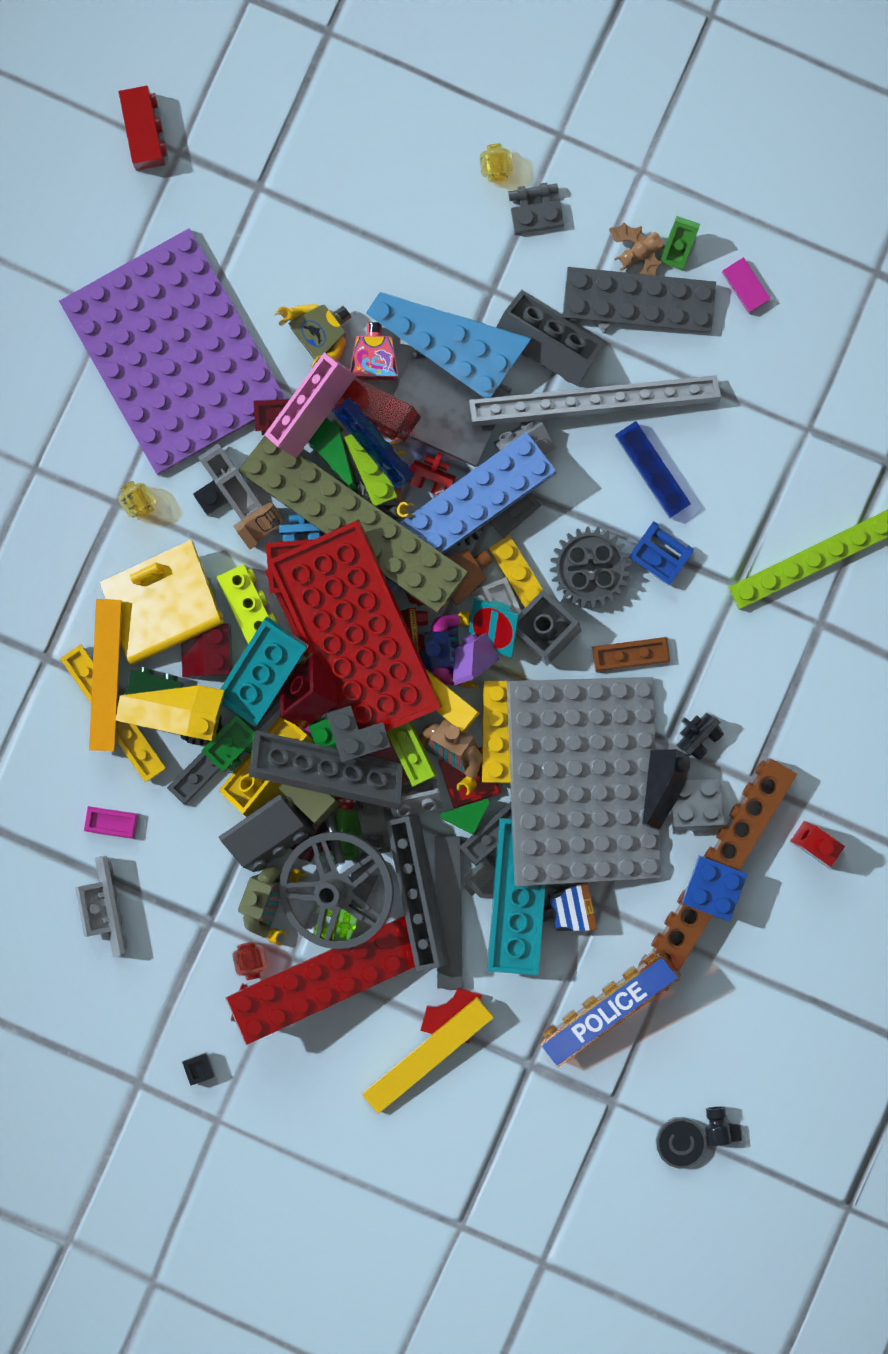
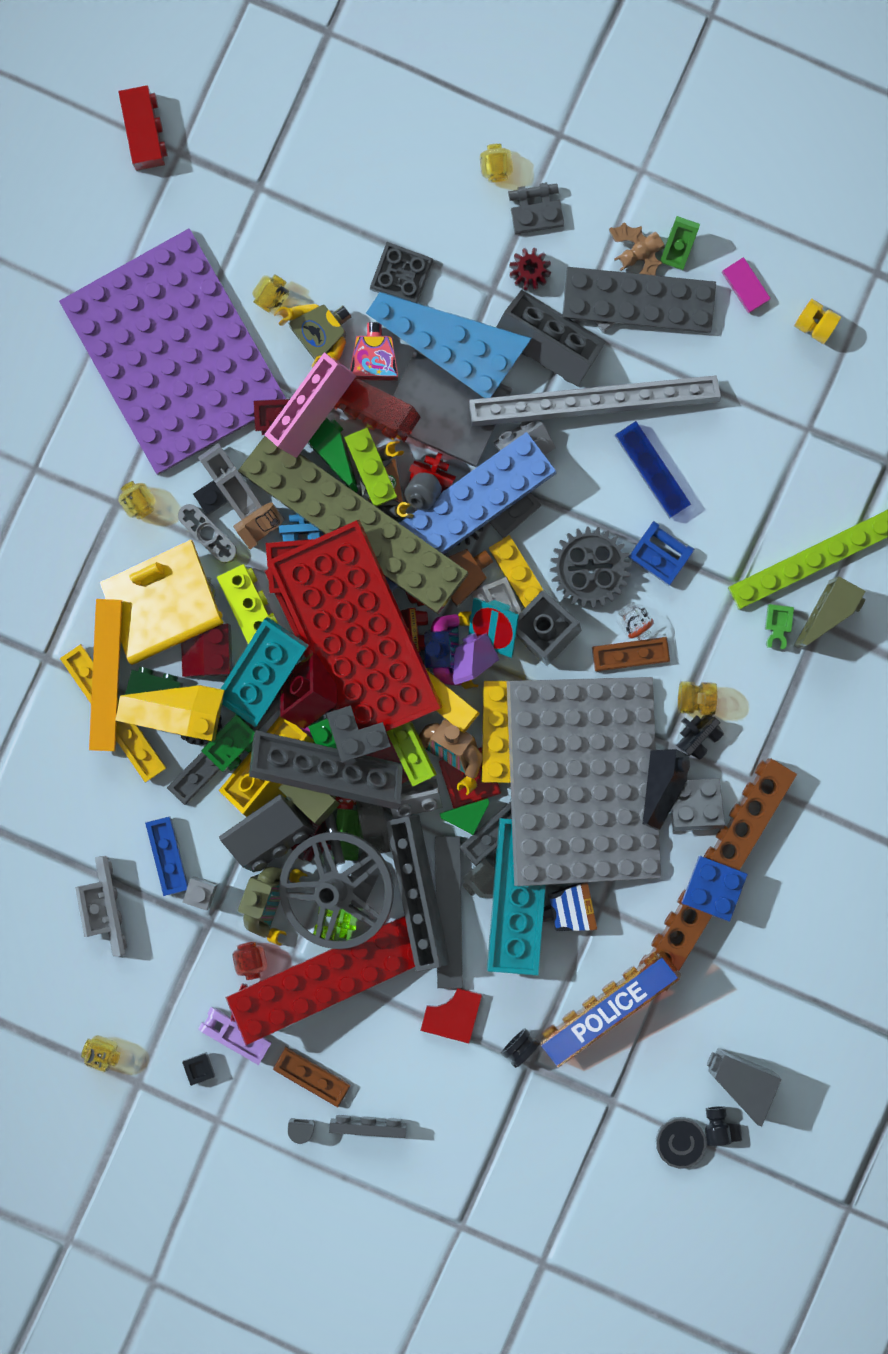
dark pink tile [84,806,138,839] -> none
clear blue plate [332,397,415,489] -> none
yellow tile [362,997,494,1114] -> none
red torso [790,821,845,869] -> none
none -> clear yellow head [81,1035,121,1072]
none -> blue plate [145,816,188,896]
none -> light grey beam [178,504,237,563]
none -> light grey brick [182,877,218,911]
none -> lavender plate [198,1007,272,1065]
none -> clear yellow head [252,274,289,313]
none -> dark orange tile [272,1047,351,1108]
none -> dark grey brick [288,1118,315,1144]
none -> dark grey plate [329,1115,406,1138]
none -> dark grey tile [370,242,433,303]
none -> dark grey head [405,473,442,510]
none -> black wheel [501,1028,540,1068]
none -> dark red gear [509,248,551,291]
none -> clear head [616,602,654,641]
none -> clear yellow wheel [678,681,717,715]
none -> dark grey slope [707,1048,782,1127]
none -> bright green plate [765,604,794,649]
none -> yellow wheel [794,298,841,344]
none -> olive slope [794,576,866,648]

